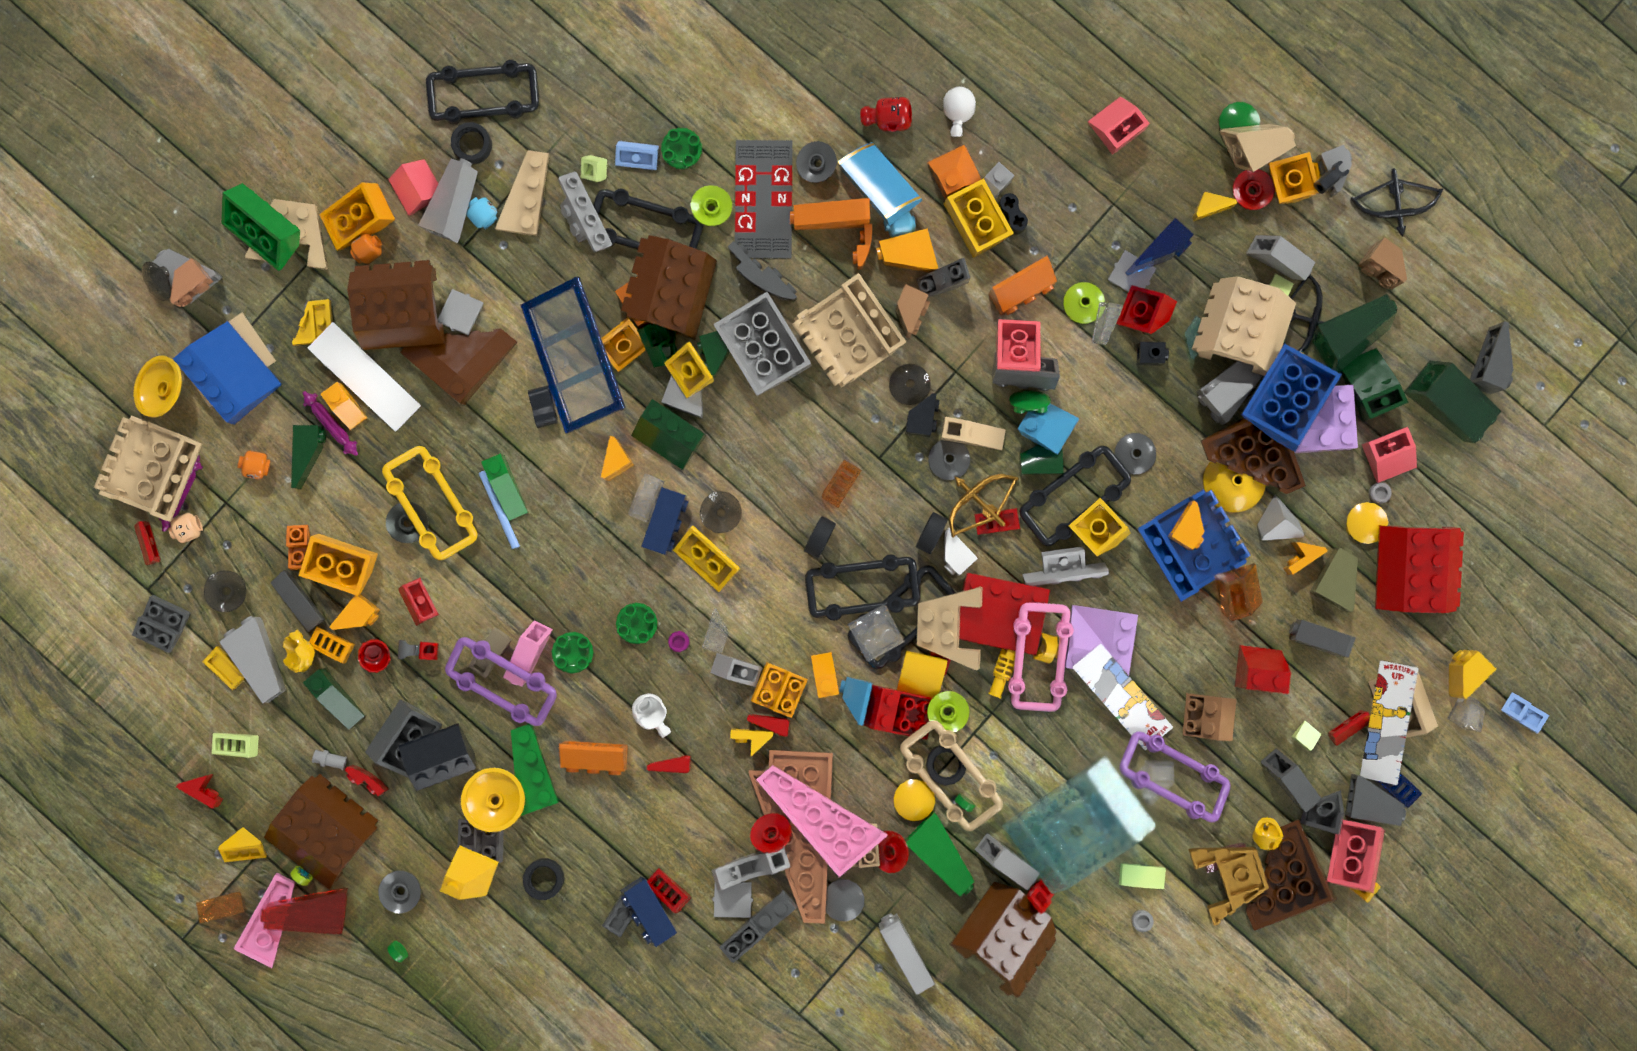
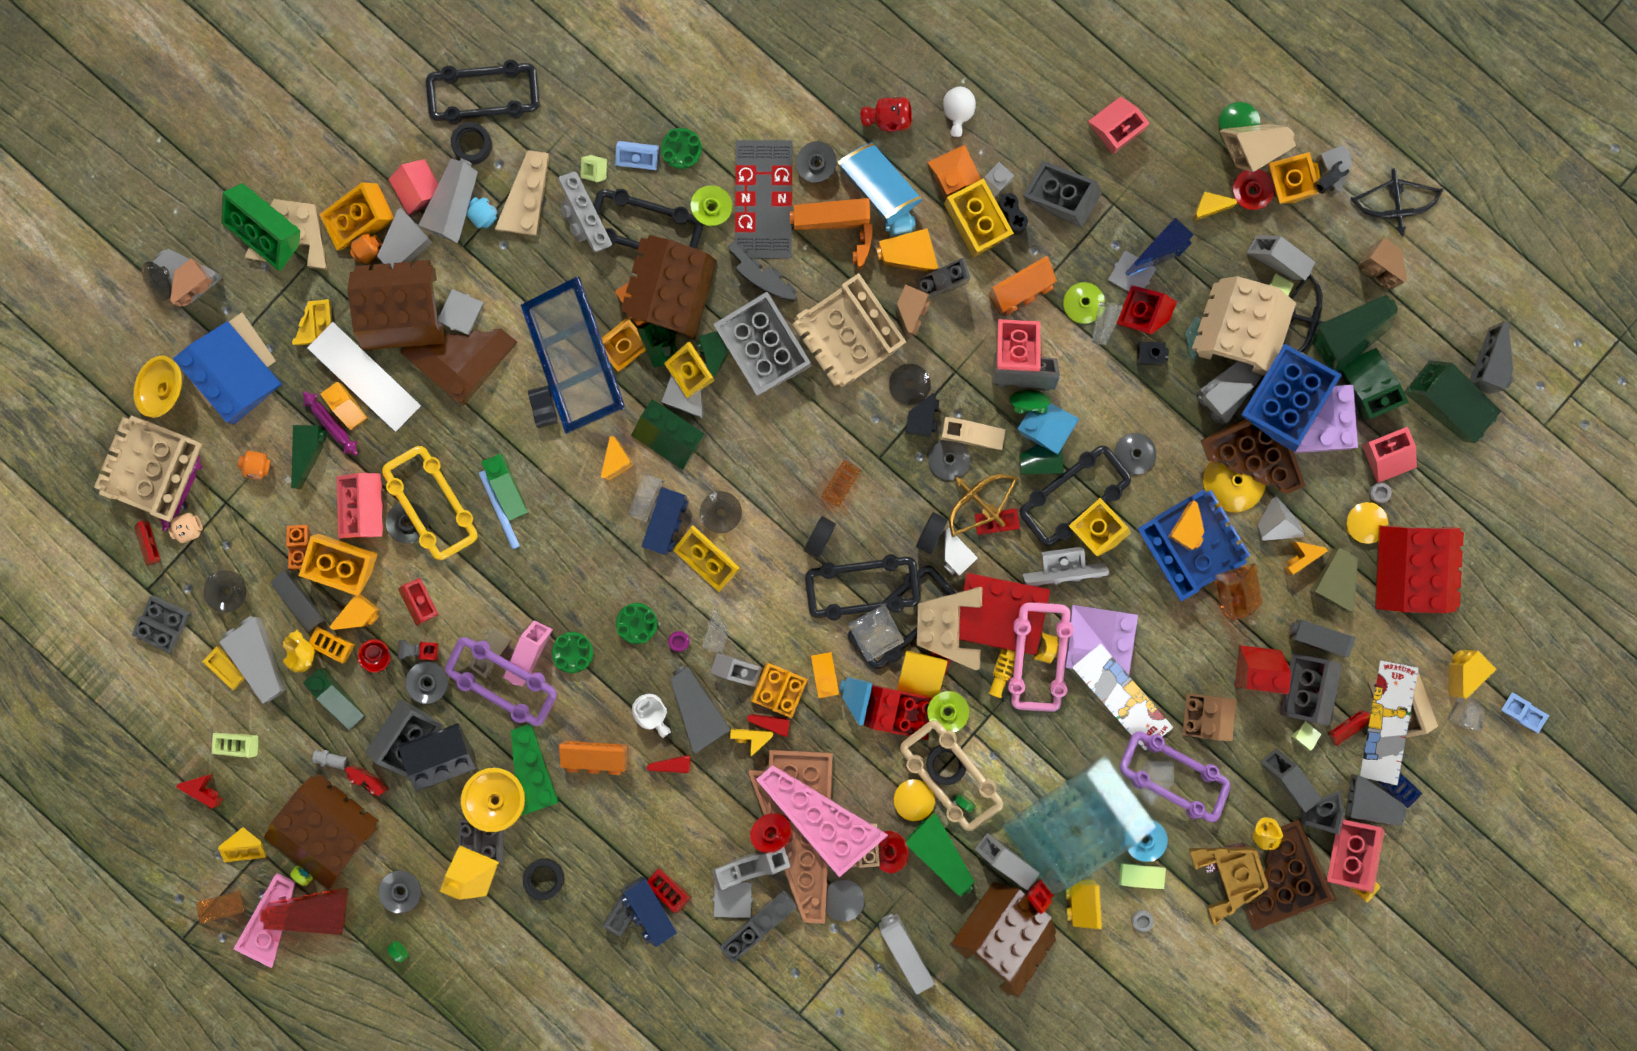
none -> coral slope [336,473,384,539]
none -> light grey slope [377,207,432,268]
none -> dark grey dish [405,662,448,704]
none -> dark grey slope [670,665,731,754]
none -> dark grey slope [1023,161,1102,228]
none -> yellow slope [1065,879,1102,929]
none -> medium azure dish [1125,819,1168,862]
none -> dark grey slope [1280,653,1342,726]

